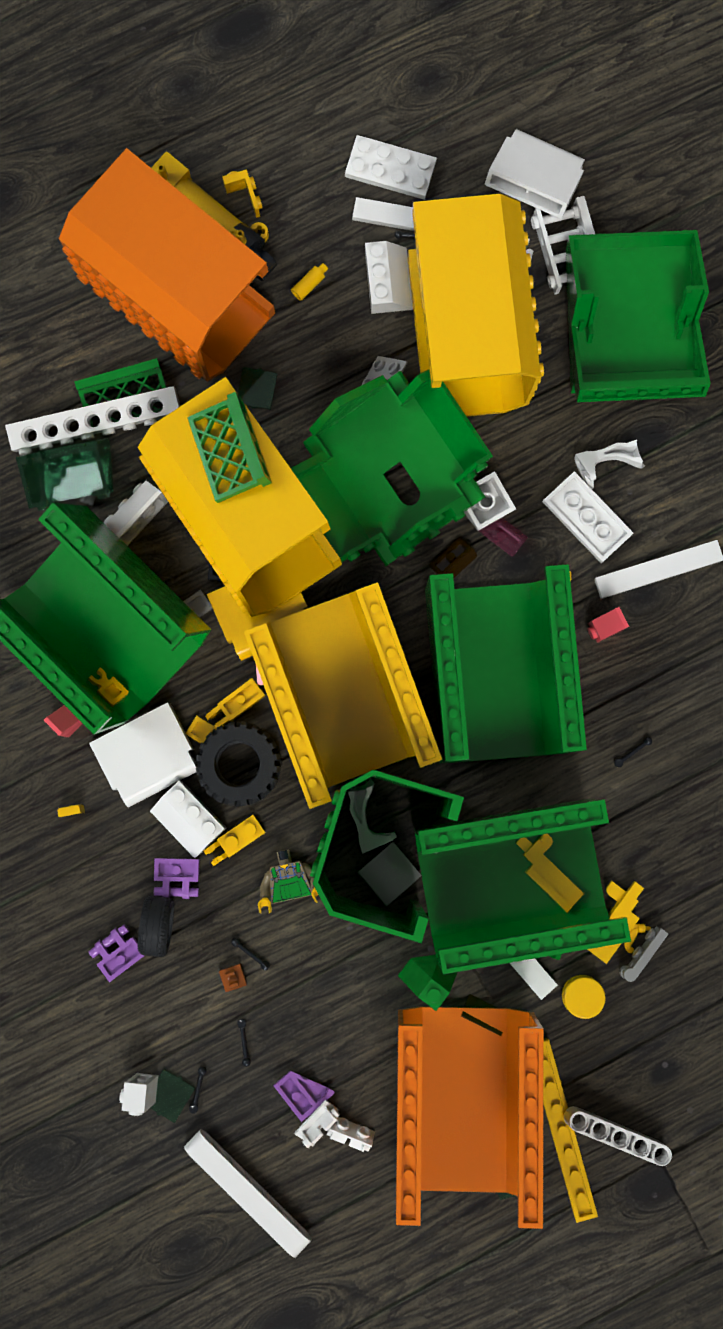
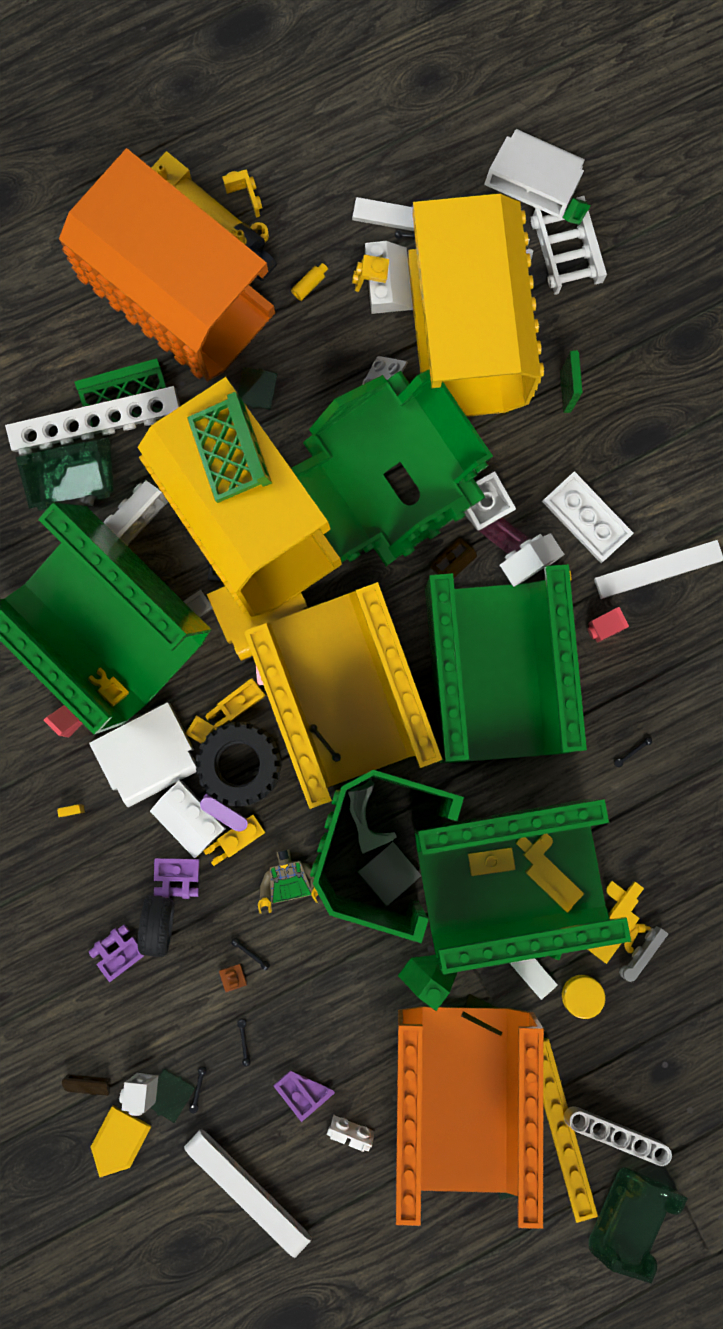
white hinge [294,1100,340,1148] -> none
white plate [345,135,437,200] -> none
green panel [566,230,711,402] -> none
white animal [575,439,645,489] -> none
none -> dark brown slope [62,1074,111,1096]
none -> yellow tile [91,1105,152,1178]
none -> piece [200,794,248,831]
none -> black hinge [309,724,341,762]
none -> yellow bracket [352,255,389,292]
none -> yellow plate [468,847,515,876]
none -> white brick [500,533,565,587]
none -> green tile [560,350,583,413]
none -> green plate [562,198,591,225]
none -> clear green windscreen [589,1167,688,1284]

